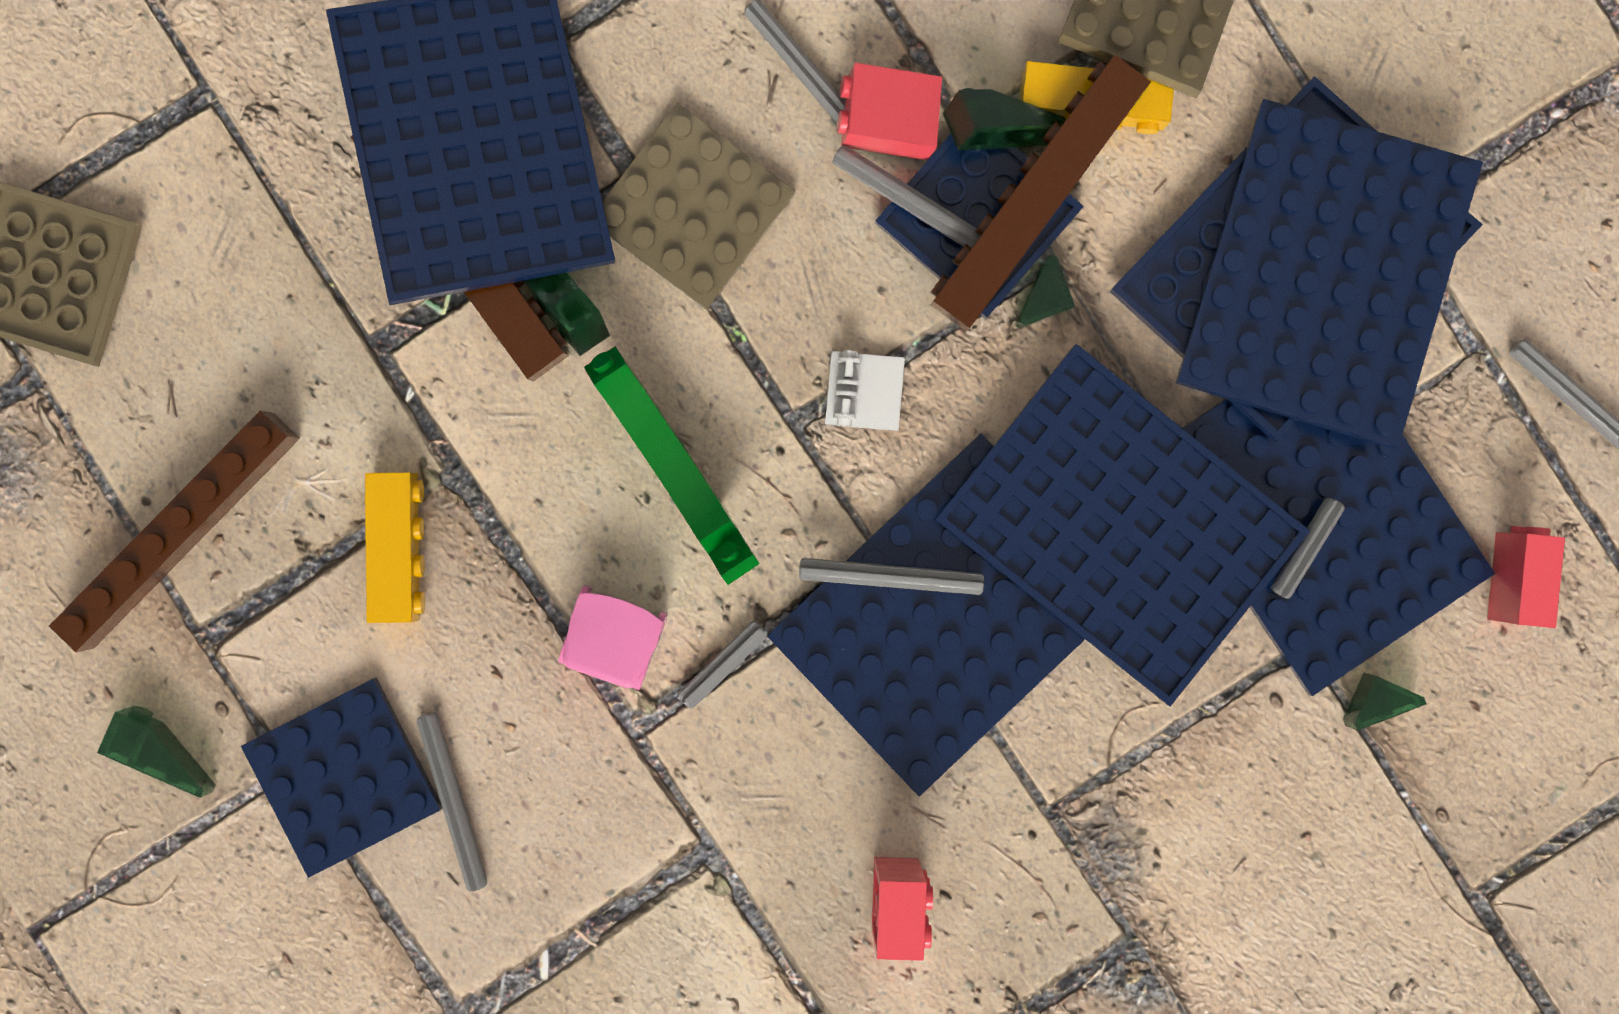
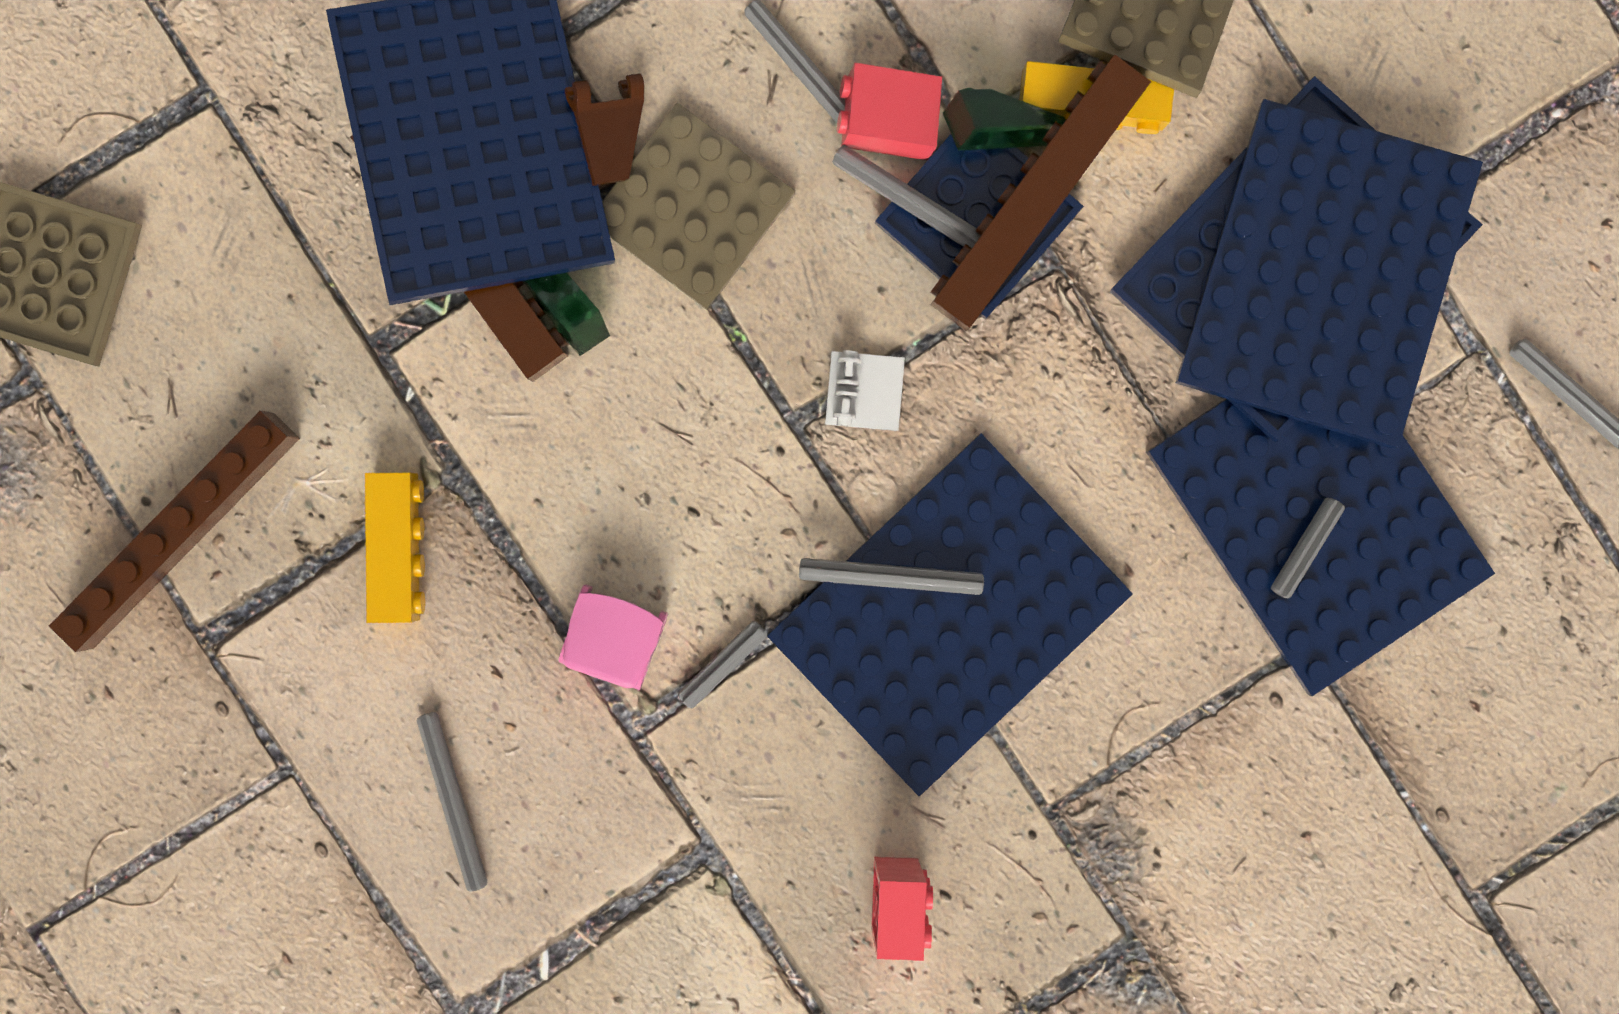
clear green slope [97,705,216,798] -> none
dark blue plate [241,677,443,878] -> none
green arch [584,346,760,585] -> none
dark blue plate [935,344,1310,707] -> none
clear green slope [1015,254,1075,329] -> none
clear green slope [1343,672,1427,731] -> none
coral brick [1487,526,1565,628] -> none
none -> reddish brown flag [565,73,644,186]

